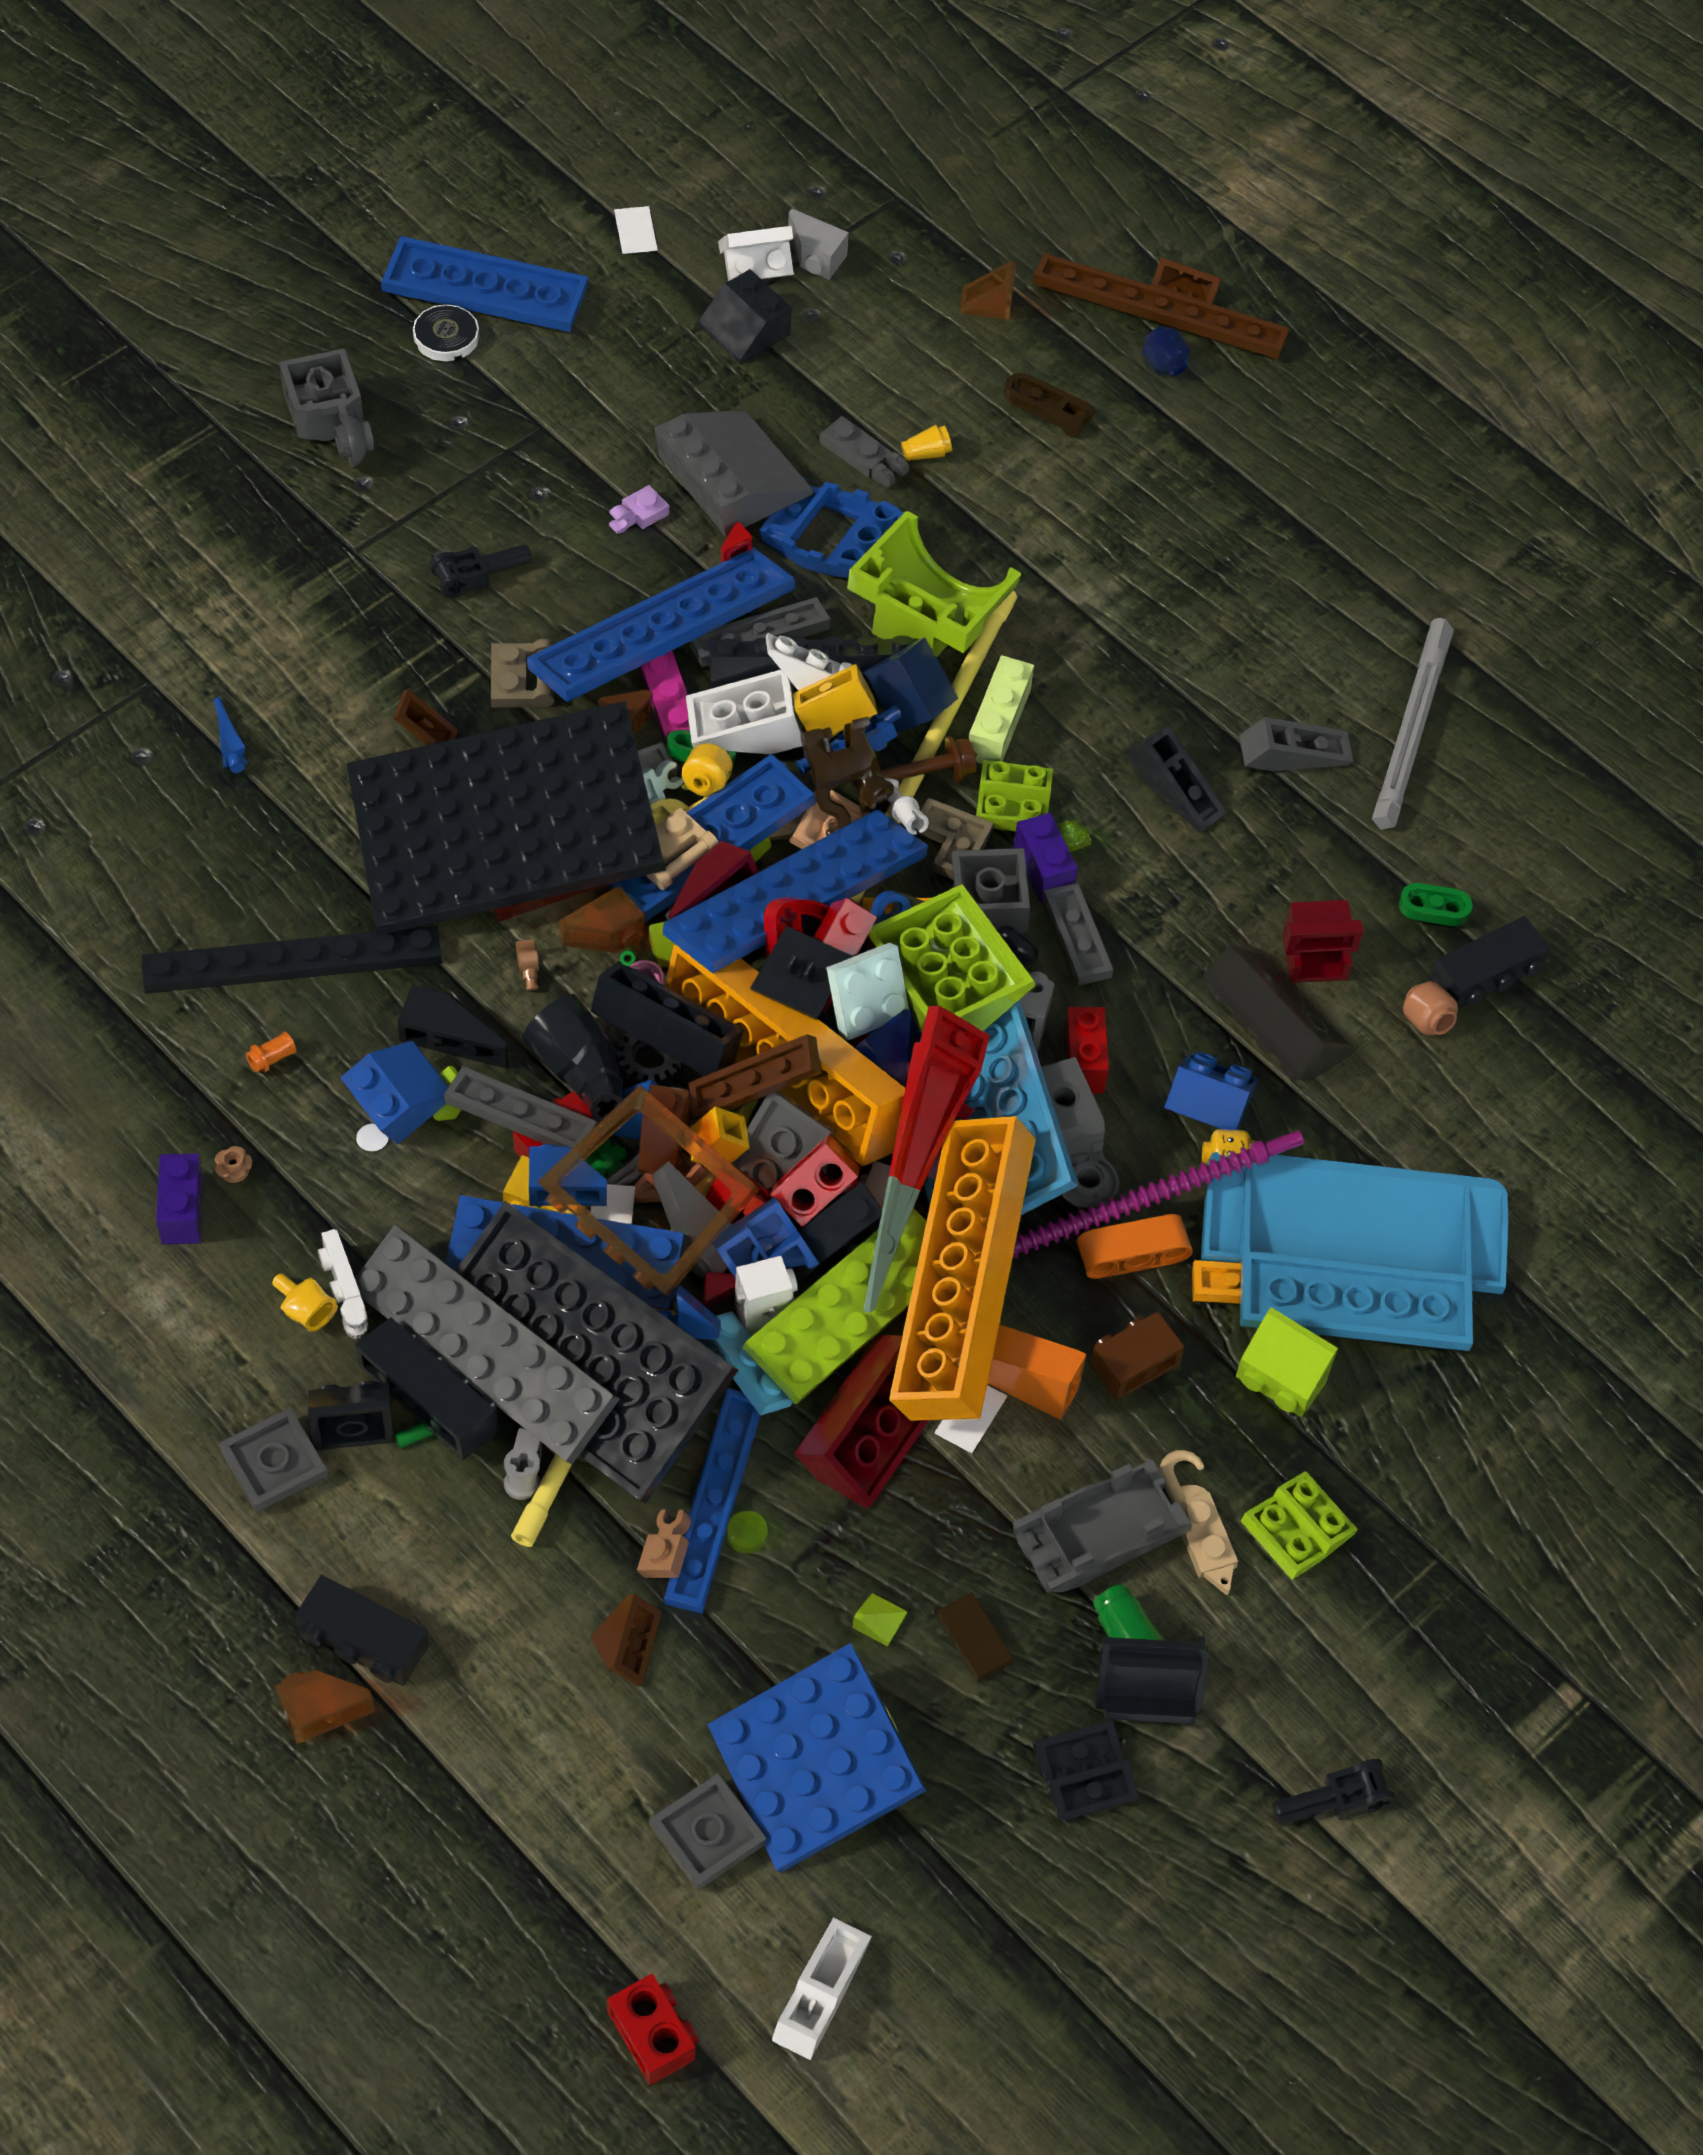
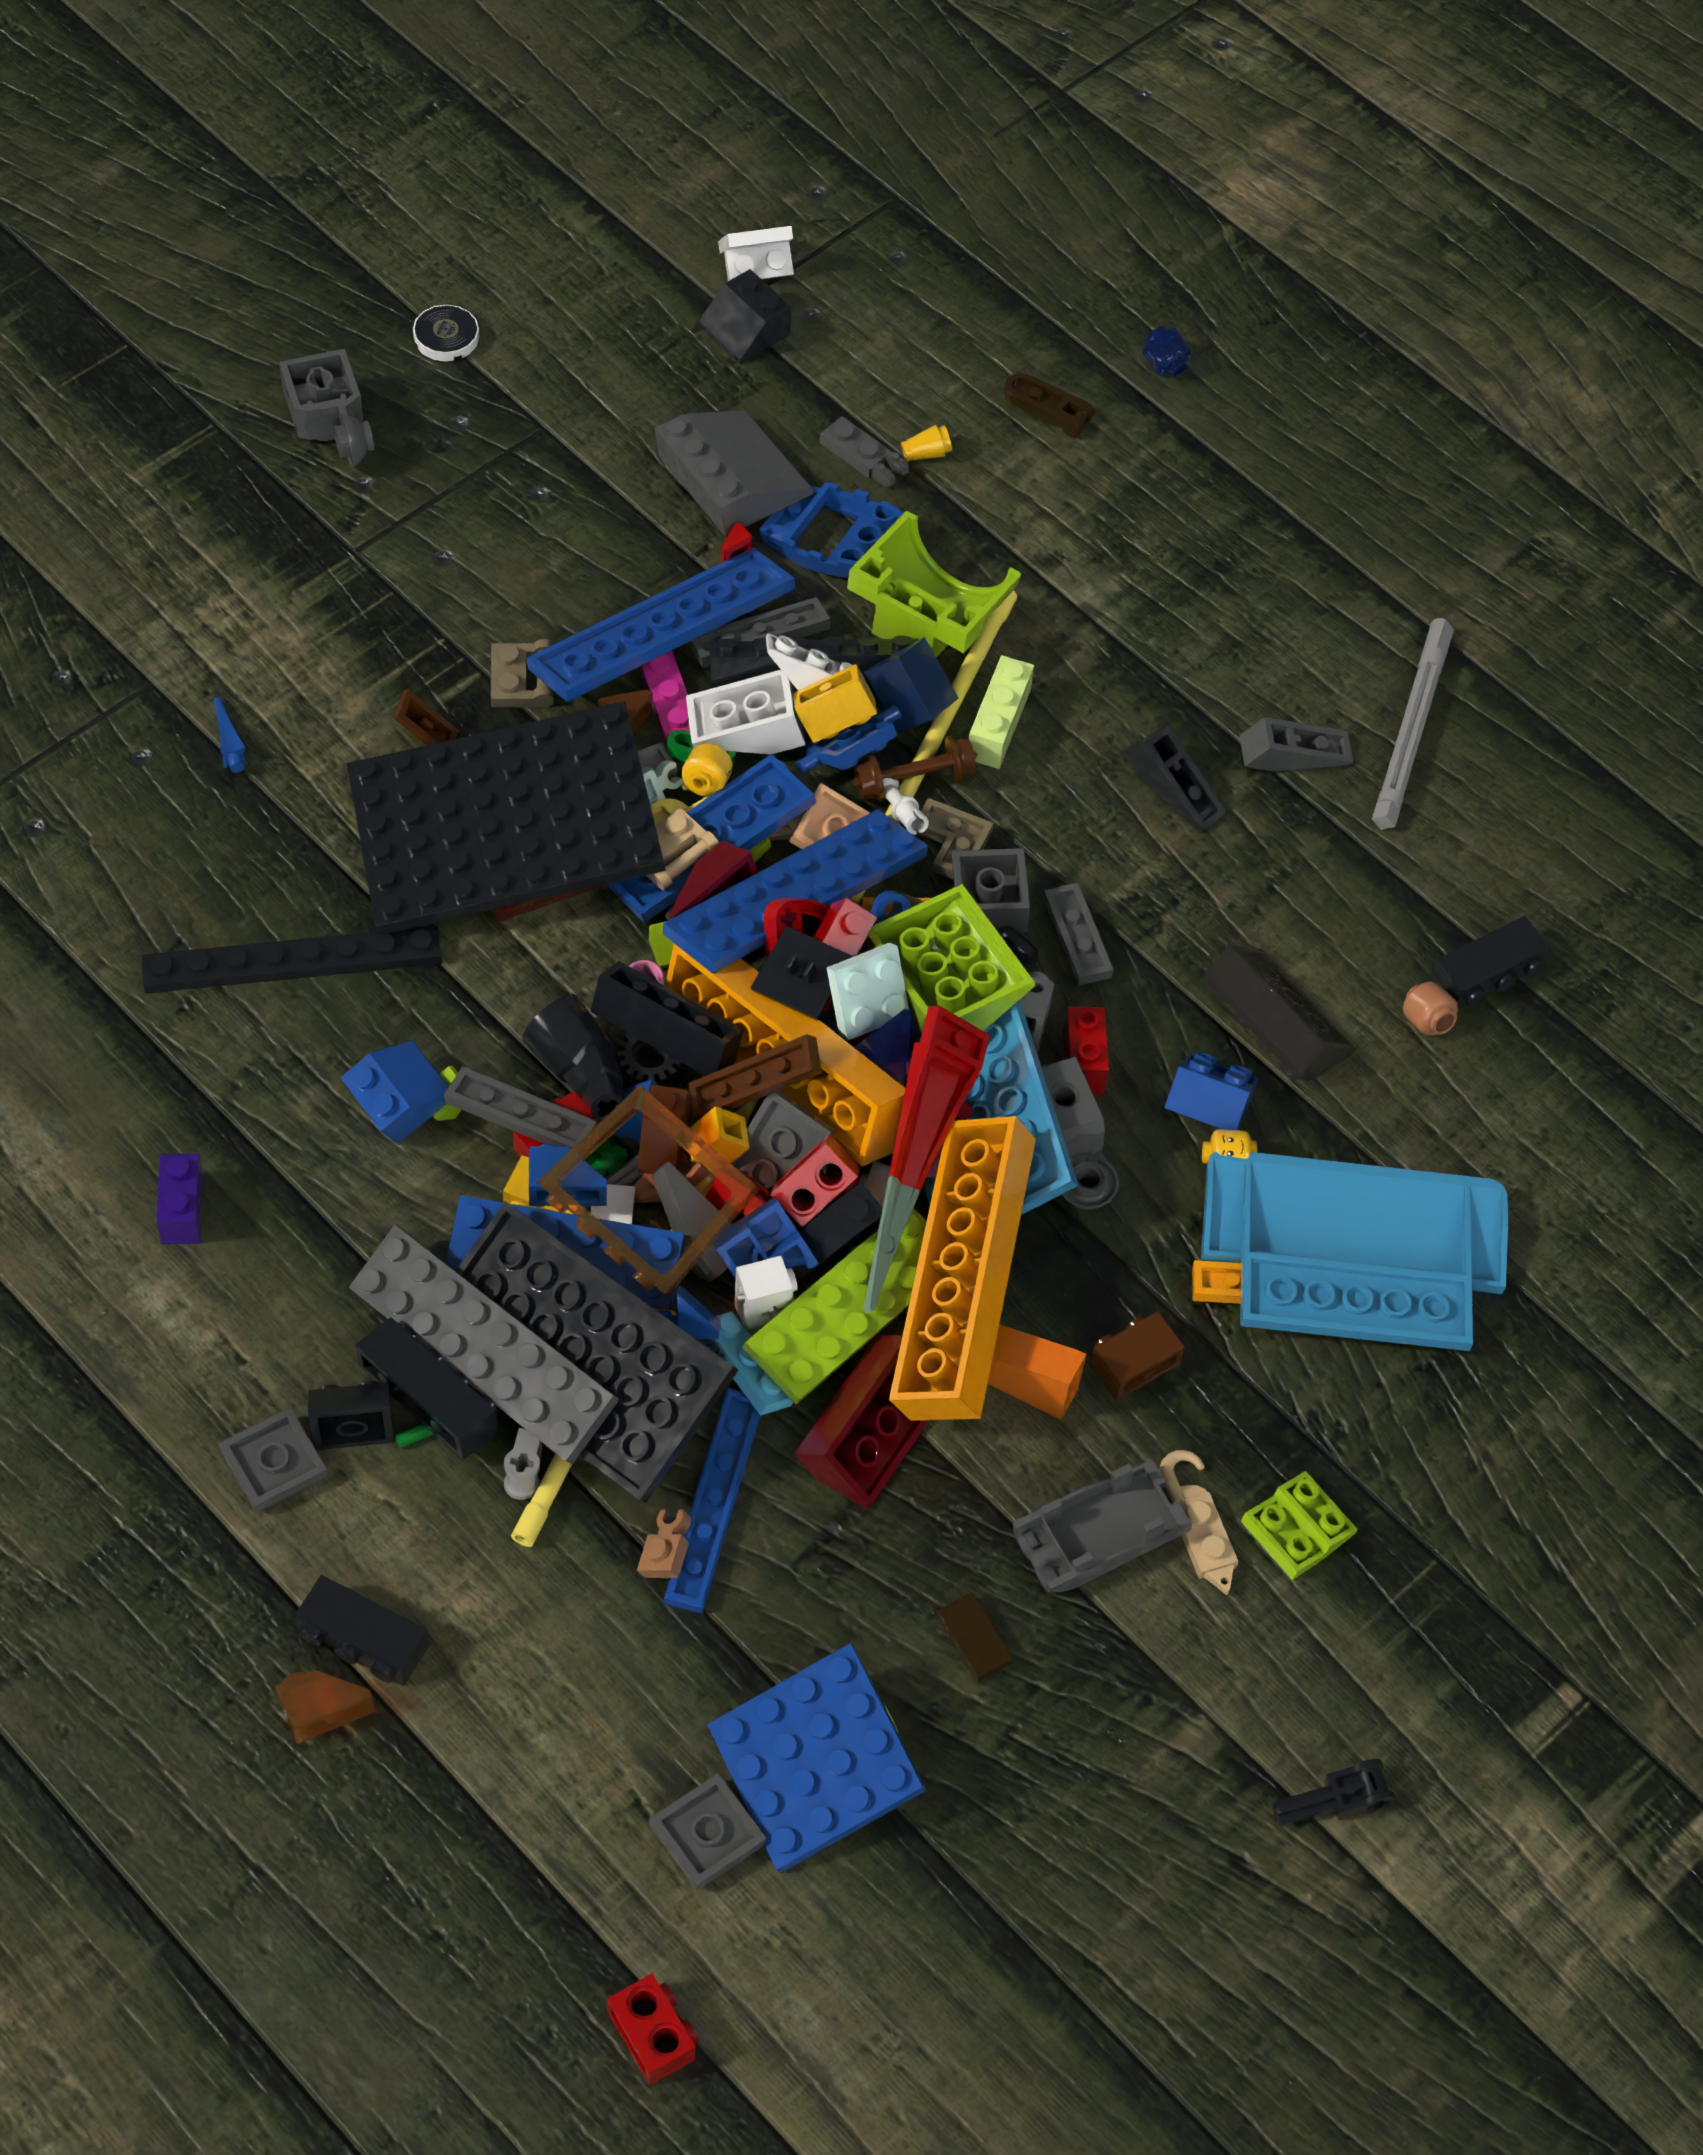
medium nougat plate [215,1146,253,1183] -> none
orange pin [246,1031,297,1073] -> none
yellow piece [272,1273,338,1332] -> none
white hinge [318,1229,369,1341] -> none
white sticker [356,1124,389,1152] -> none
blue plate [381,236,589,332] -> none
black slope [397,986,508,1069] -> none
black connector [430,545,532,598] -> none
medium nougat piece [516,939,539,991] -> none
clear orange slope [559,886,645,953] -> none
reddish brown slope [591,1594,662,1686] -> none
lavender plate [609,485,670,534] -> none
white sticker [614,206,658,254] -> none
green piece [620,946,638,966] -> none
dark red slope [701,1272,736,1309] -> none
clear neon green tile [727,1511,767,1553] -> none
white slope [772,1918,872,2060] -> none
light grey slope [788,209,849,280] -> none
dark brown animal [800,717,894,836] -> none
lime slope [852,1593,907,1647] -> none
white sticker [934,1385,1007,1453] -> none
clear orange slope [960,260,1016,320] -> none
lime slope [976,760,1053,832] -> none
magenta hose [1013,1130,1304,1259] -> none
dark purple brick [1014,812,1078,902] -> none
black slope [1032,1720,1139,1822] -> none
reddish brown plate [1033,253,1290,359] -> none
clear neon green plate [1057,820,1091,852] -> none
orange beam [1076,1214,1193,1279] -> none
green plant [1093,1584,1167,1641] -> none
black piece [1095,1636,1209,1724] -> none
reddish brown slope [1151,257,1222,304] -> none
lime slope [1236,1307,1338,1418] -> none
dark red plate [1282,900,1363,983] -> none
green plate [1399,883,1473,926] -> none

